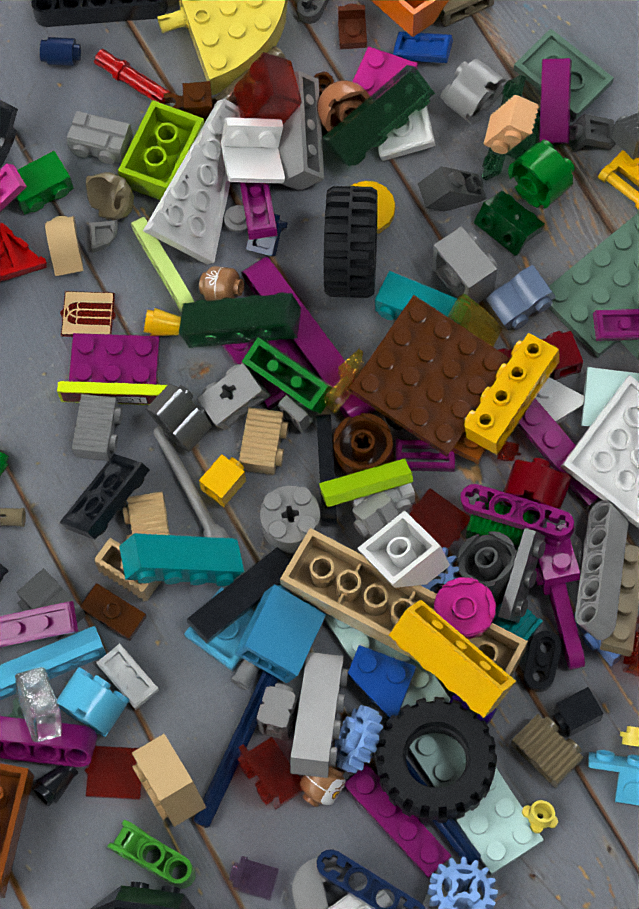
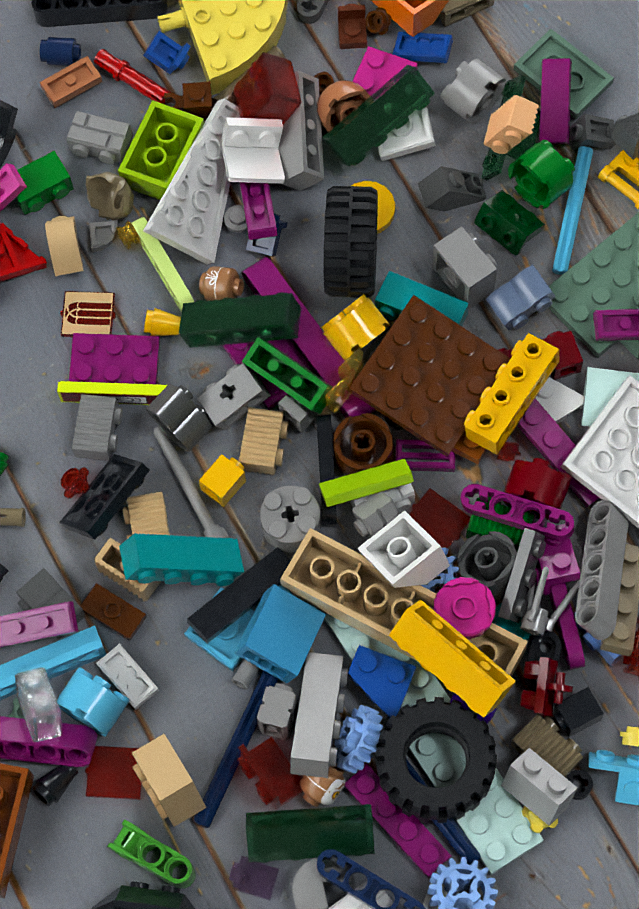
clear yellow slope [448,293,503,347] -> none
none -> nougat plate [40,56,102,108]
none -> clear red plate [61,467,89,499]
none -> clear yellow bush [116,221,141,250]
none -> blue bracket [143,31,191,74]
none -> clear green brick [246,804,375,863]
none -> yellow brick [321,294,390,361]
none -> reddish brown plate [366,7,391,35]
none -> light grey brick [501,748,578,826]
none -> light grey plant [520,567,580,637]
none -> dark red hips [520,657,573,716]
none -> medium azure axle [552,146,593,275]
none -> black bush [566,770,593,800]

